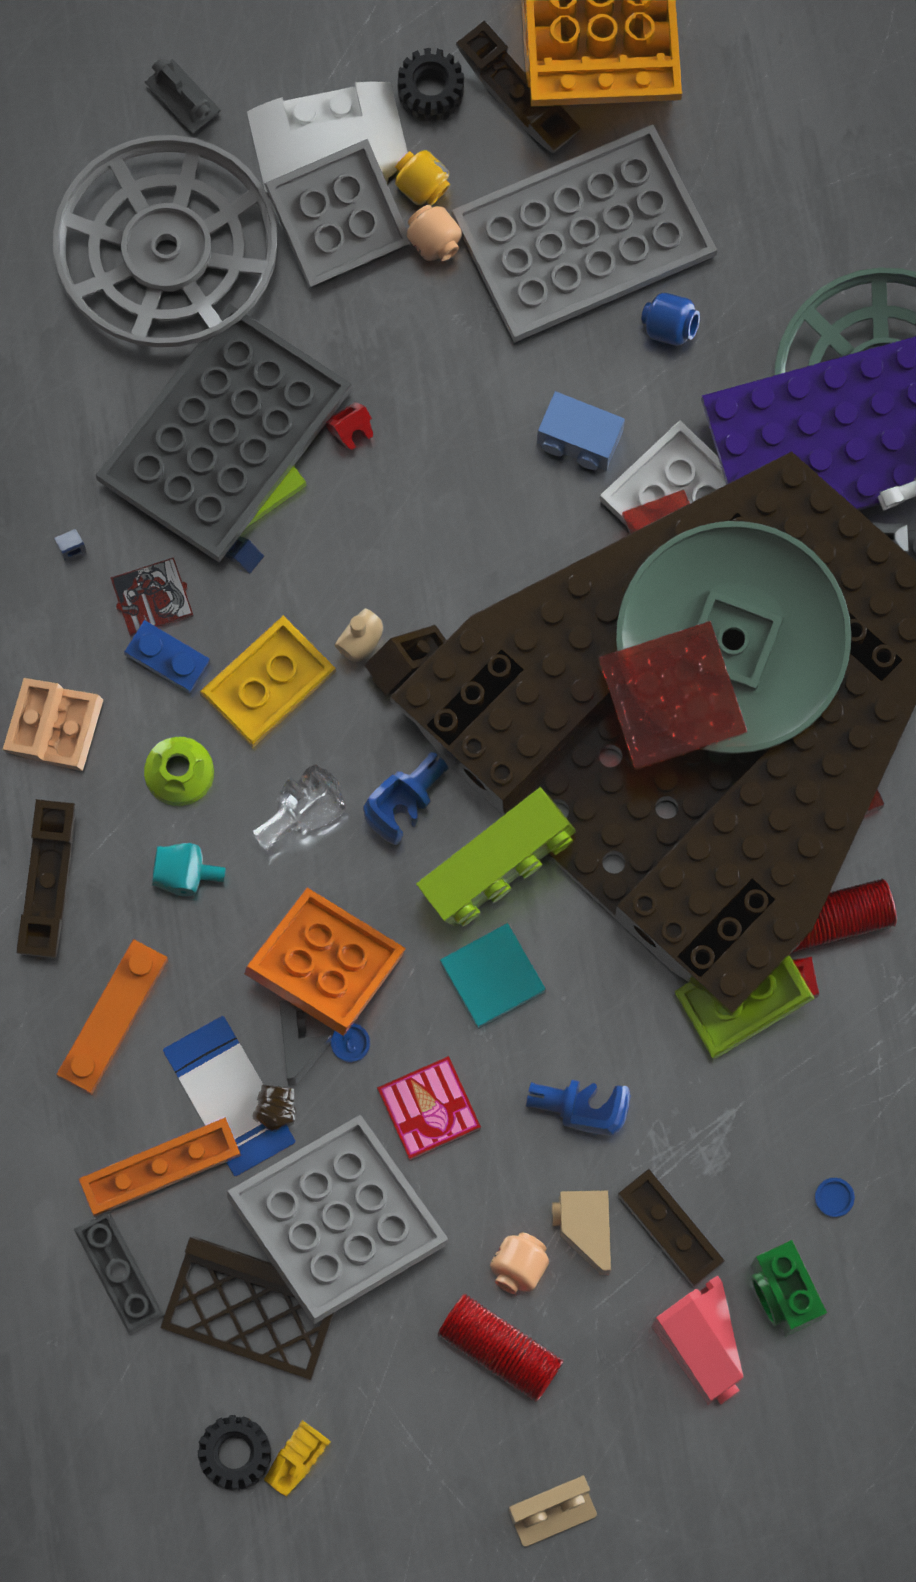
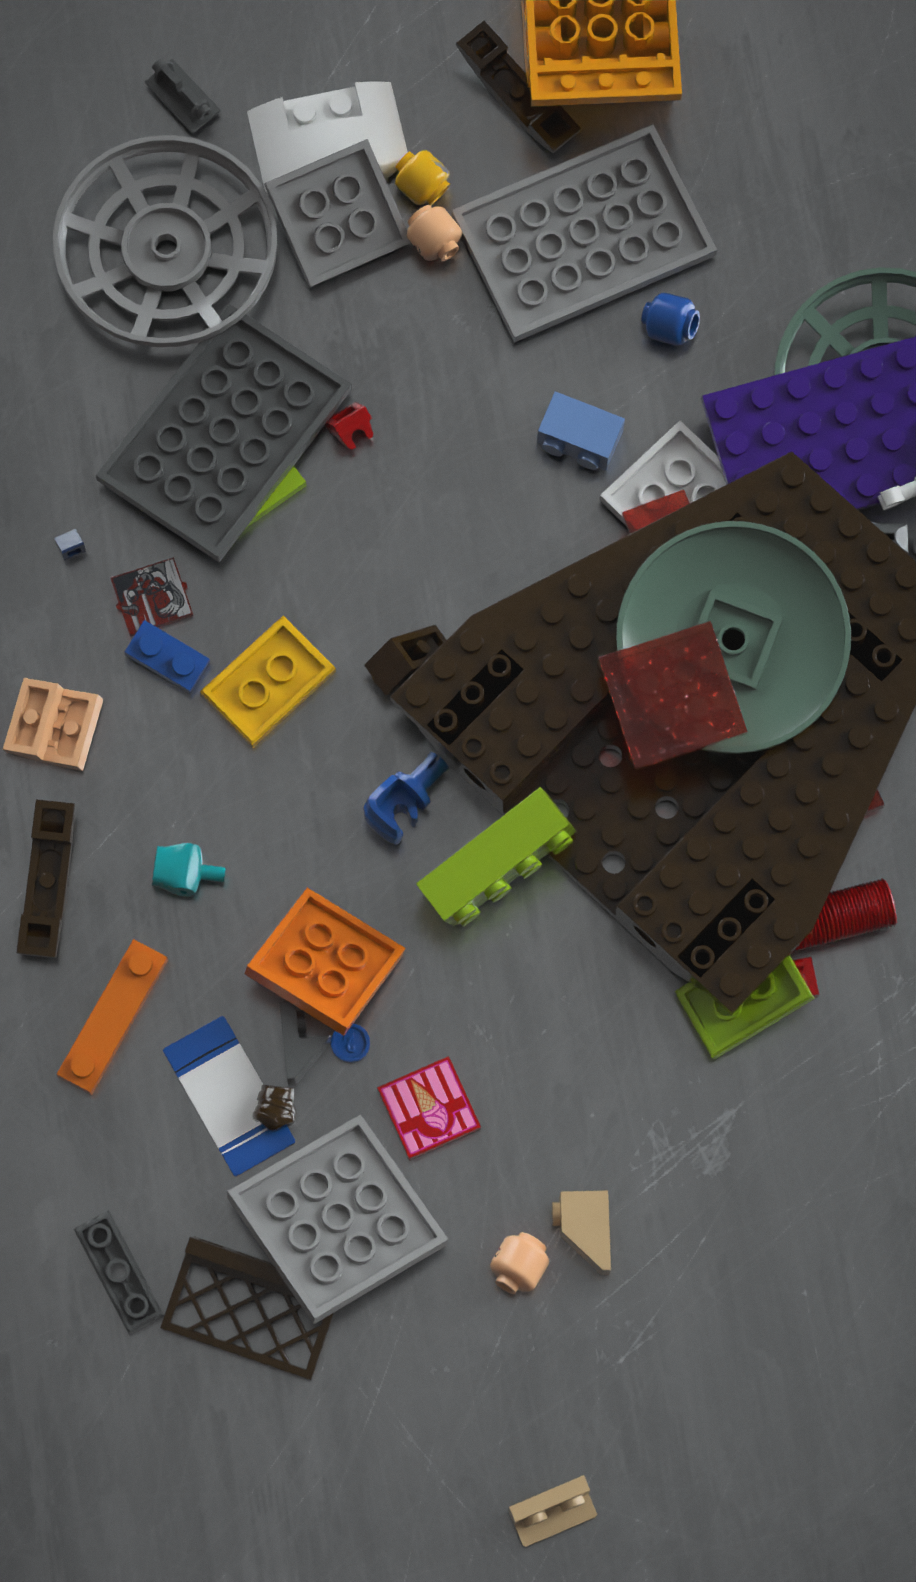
orange plate [79,1117,241,1217] -> none
lime piece [144,737,214,807] -> none
black tyre [197,1415,271,1491] -> none
dark blue piece [225,536,264,574] -> none
clear piece [252,764,347,851] -> none
yellow hinge [264,1420,331,1496] -> none
tan piece [335,608,383,662] -> none
black tyre [398,48,464,121] -> none
red piece [437,1294,564,1402] -> none
teal tile [440,923,546,1029] -> none
blue piece [526,1080,631,1136] -> none
dark brown plate [618,1169,725,1288] -> none
coral slope [651,1276,743,1405] -> none
green brick [751,1240,827,1337] -> none
blue piece [815,1178,855,1218] -> none

